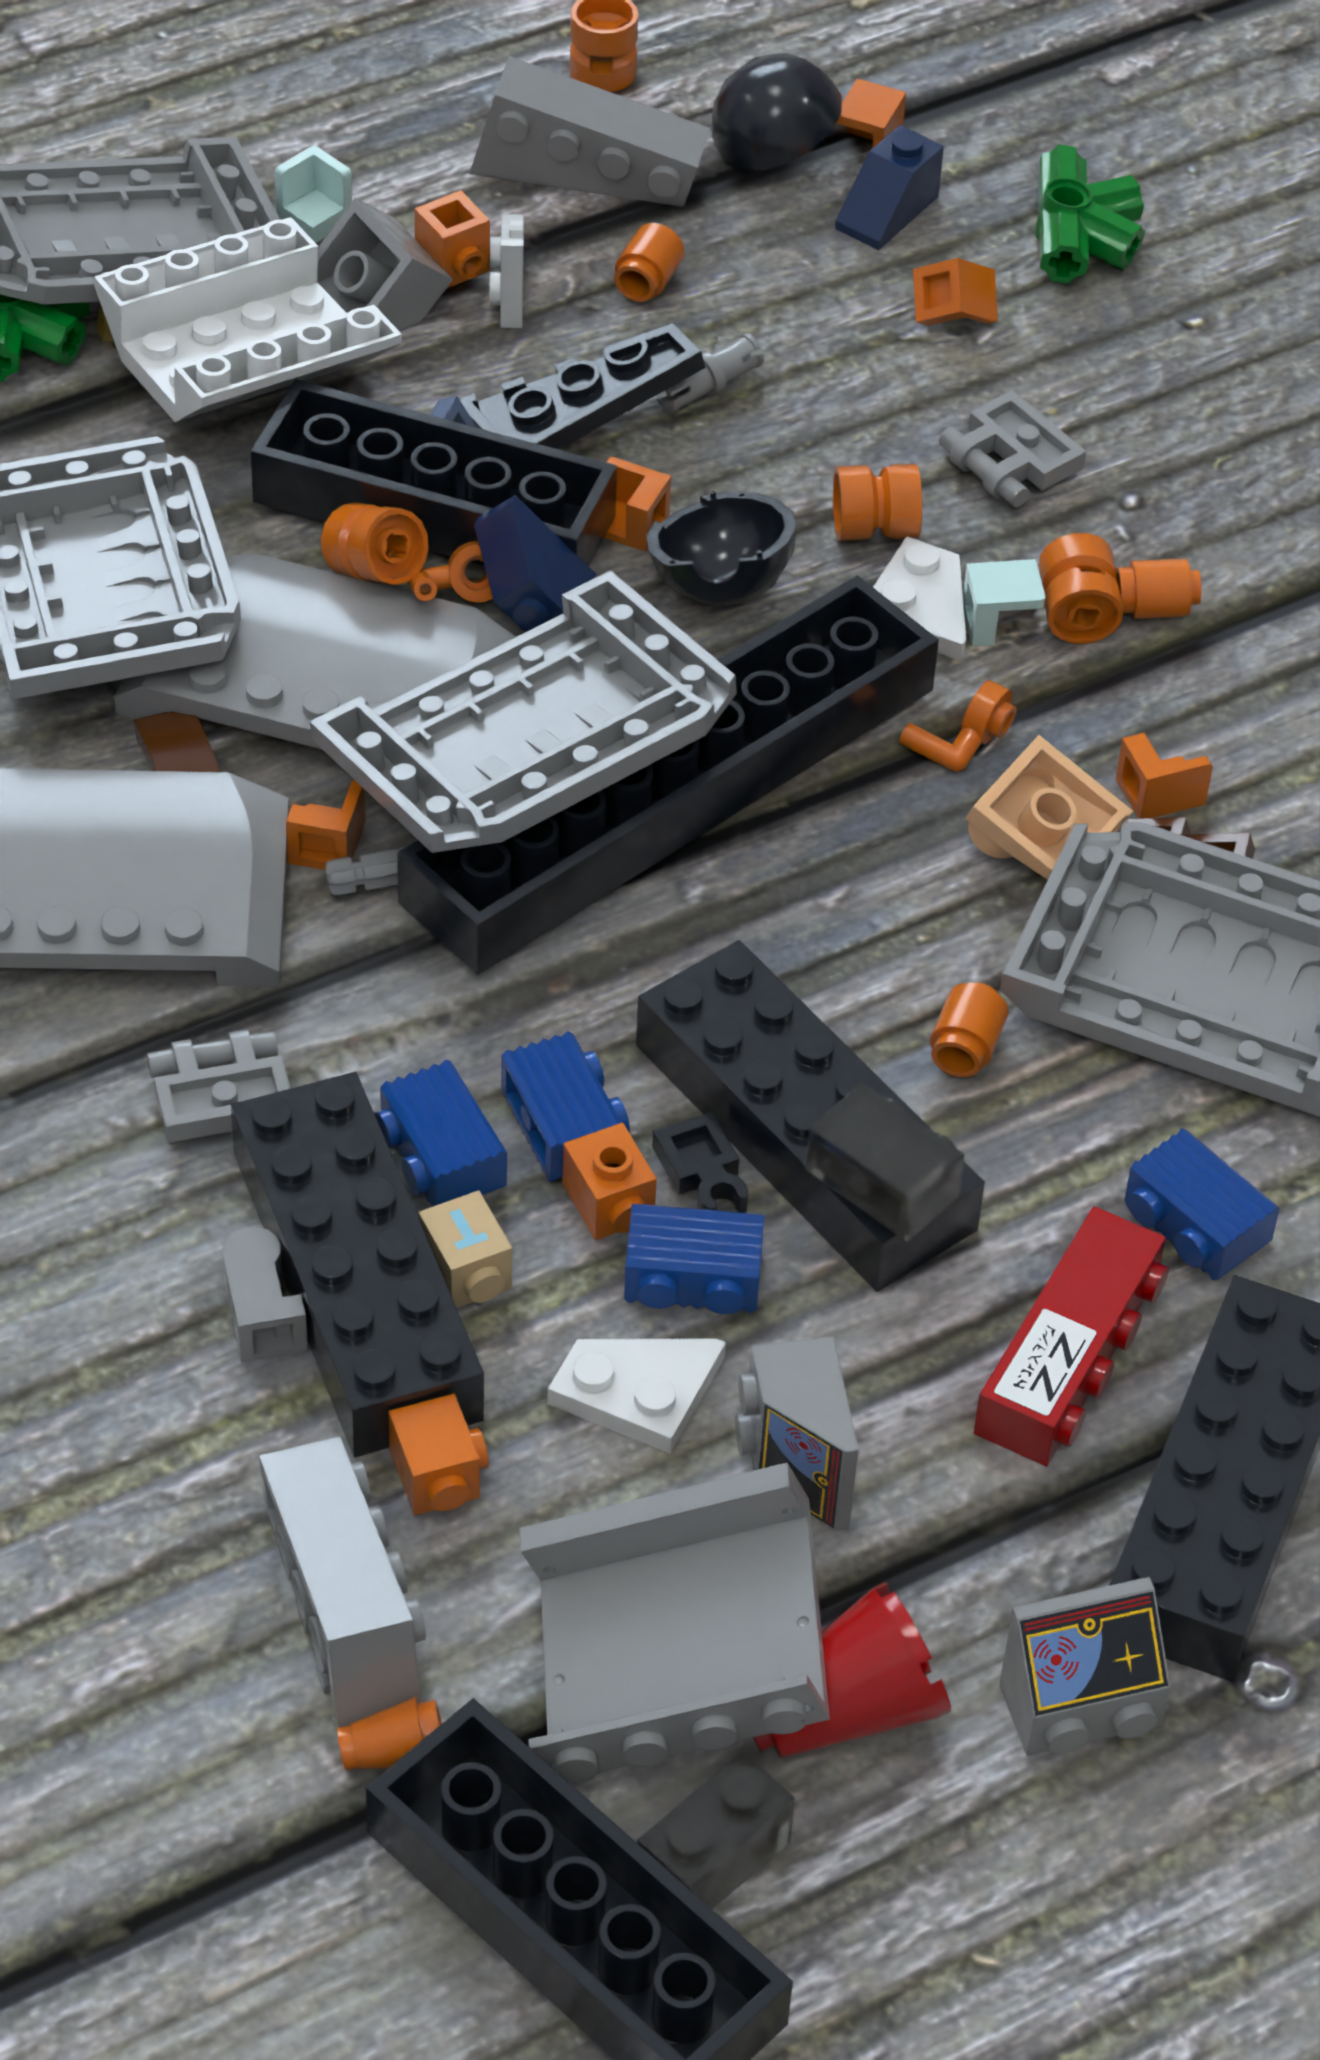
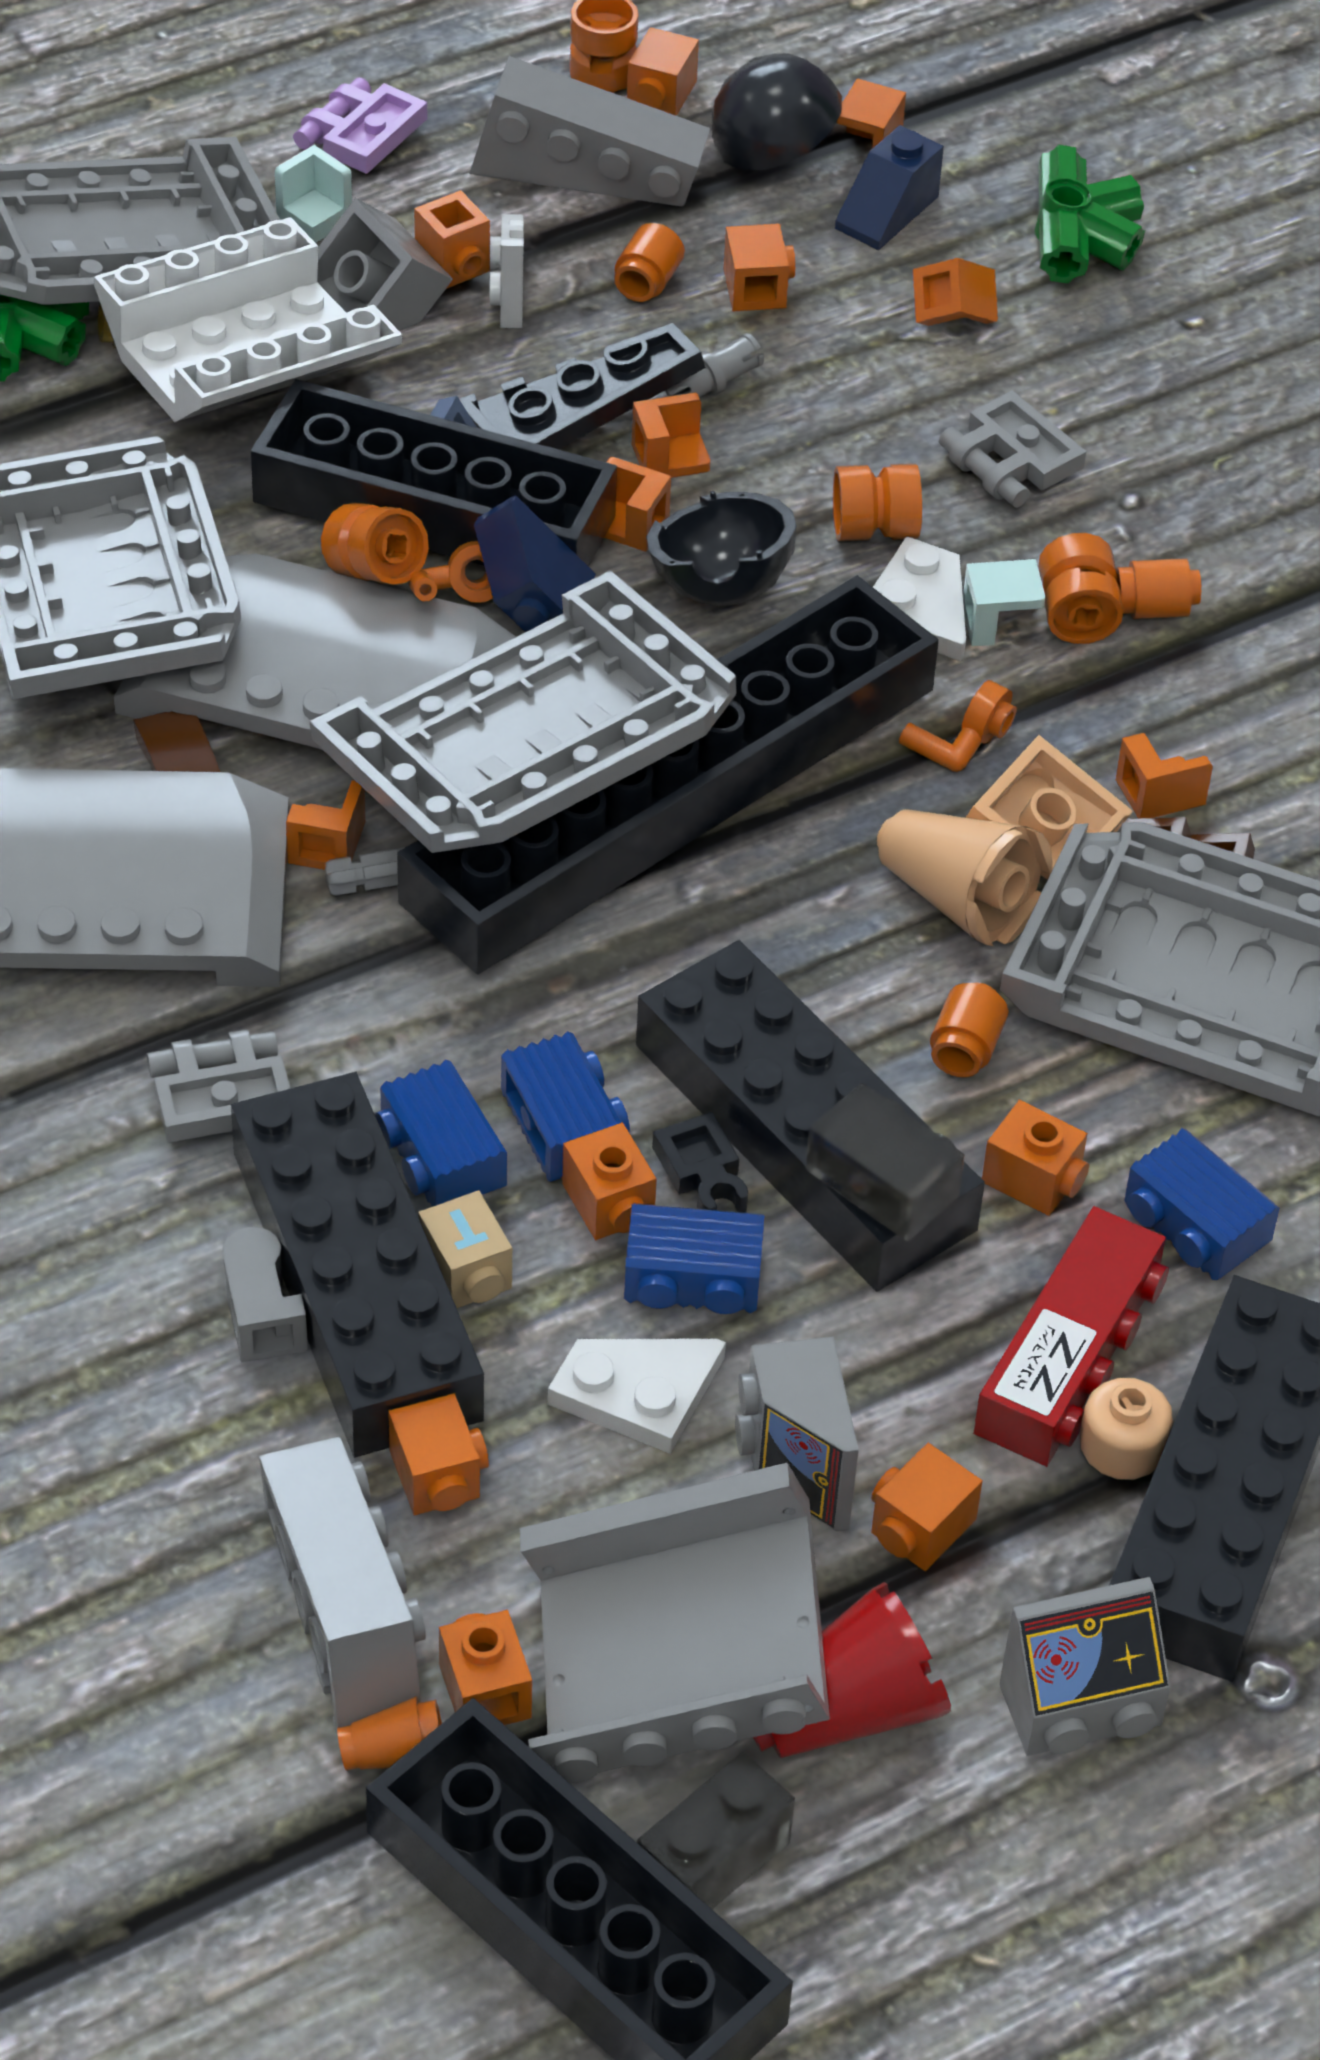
none -> lavender plate [293,77,427,174]
none -> orange brick [439,1609,533,1725]
none -> orange brick [627,27,699,116]
none -> orange panel [632,393,711,478]
none -> orange brick [723,224,796,311]
none -> orange brick [871,1442,983,1571]
none -> light nougat cone [877,809,1053,946]
none -> orange brick [982,1099,1089,1216]
none -> light nougat head [1080,1378,1173,1480]

